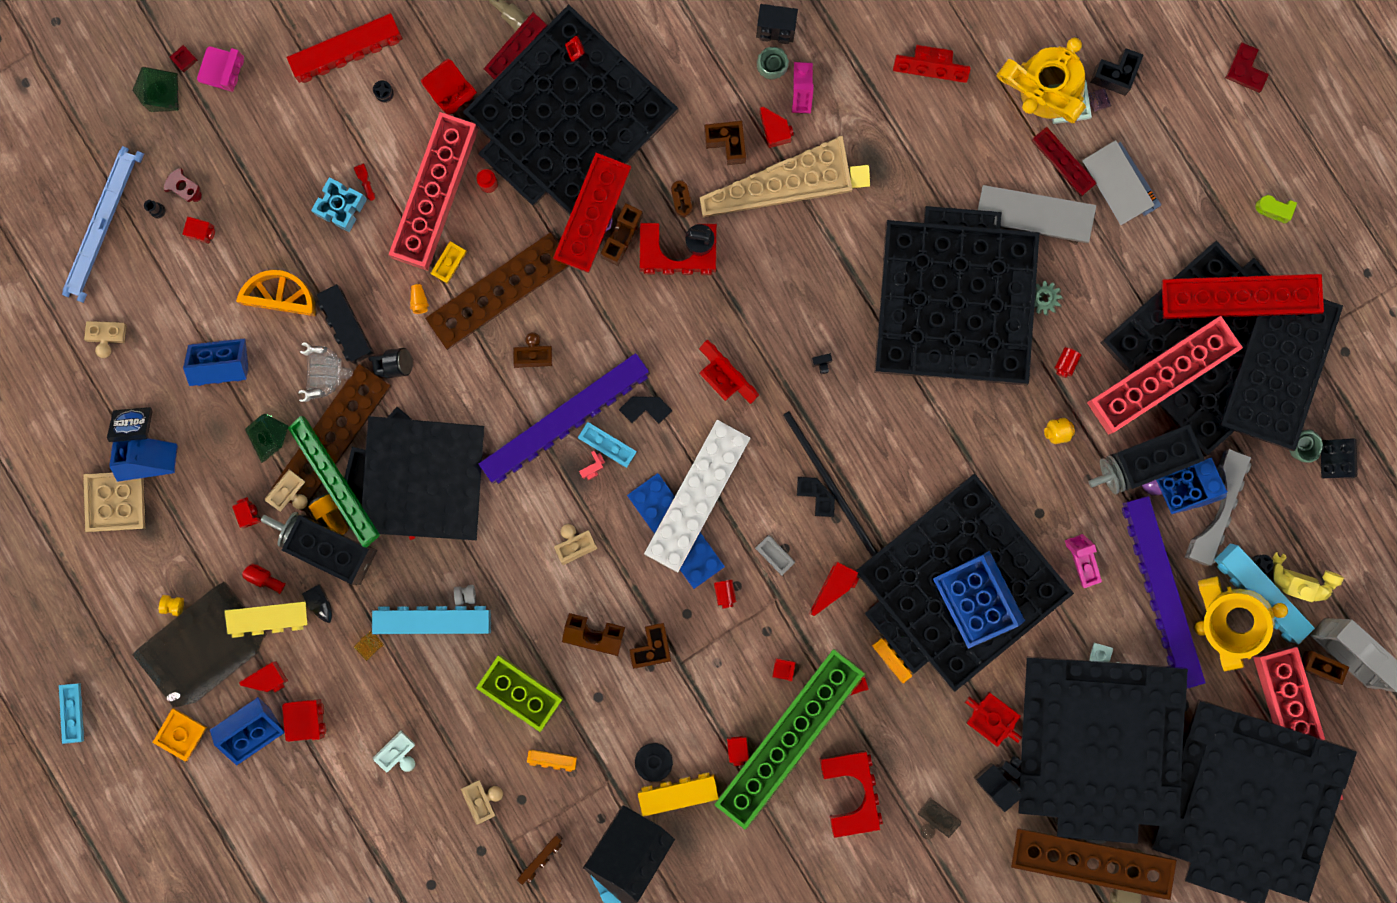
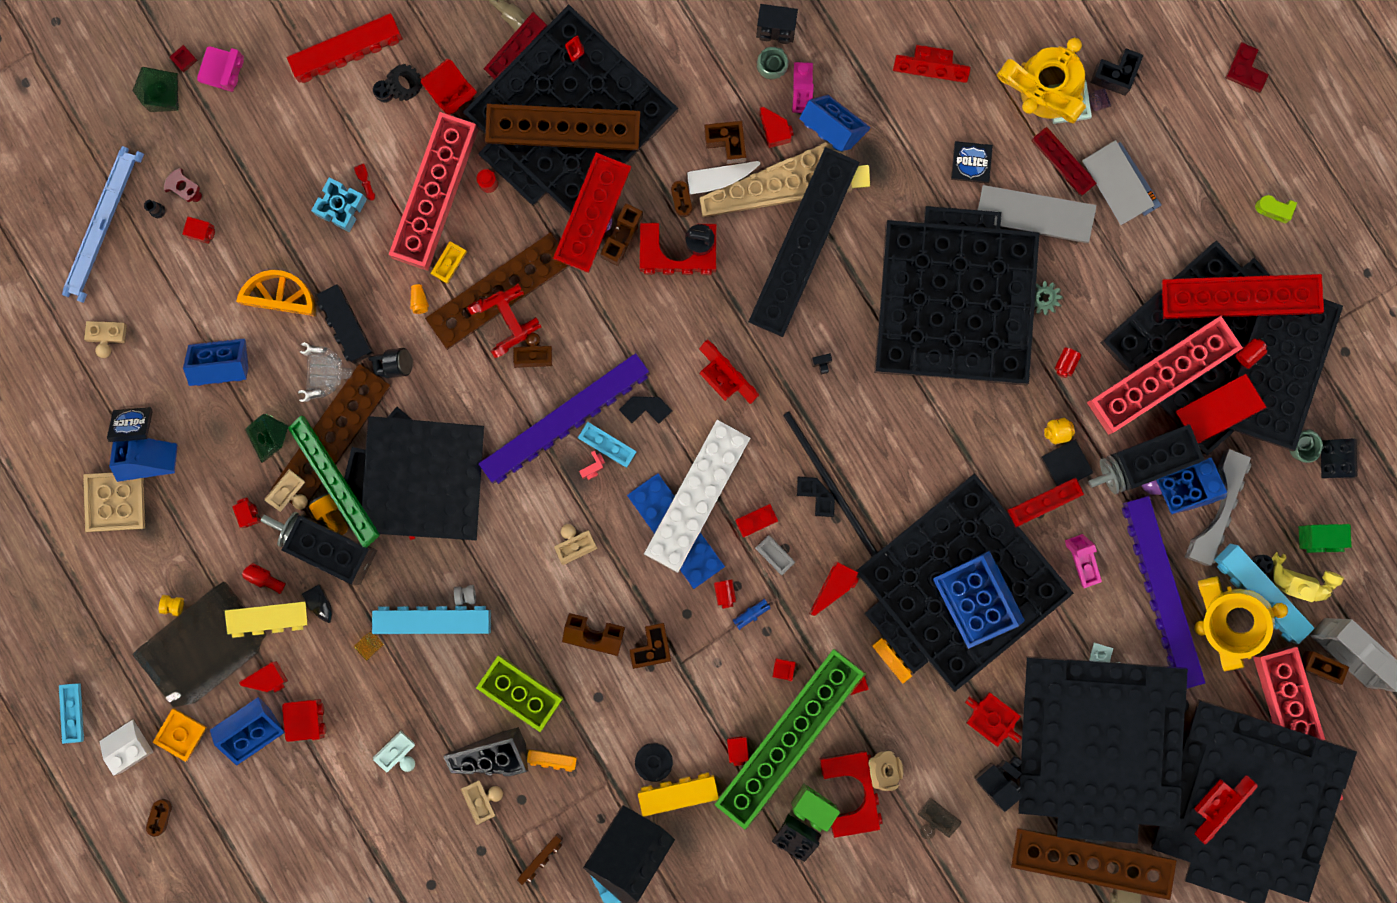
none -> white slope [99,720,153,776]
none -> reddish brown beam [146,799,172,837]
none -> black tyre [385,64,422,101]
none -> black wedge [443,727,528,776]
none -> red connector [467,284,542,358]
none -> reddish brown plate [485,104,640,150]
none -> white sticker [687,161,760,194]
none -> blue pin [733,599,771,630]
none -> red brick [735,504,778,538]
none -> black plate [748,147,860,338]
none -> black bracket [772,814,822,862]
none -> bright green brick [791,783,840,832]
none -> blue slope [799,95,871,152]
none -> tan plate [869,751,903,791]
none -> tile [951,141,993,183]
none -> red tile [1007,478,1084,527]
none -> black tile [1041,439,1094,487]
none -> red tile [1176,374,1266,444]
none -> red bracket [1194,775,1258,844]
none -> red brick [1236,339,1267,369]
none -> green piece [1298,524,1352,553]

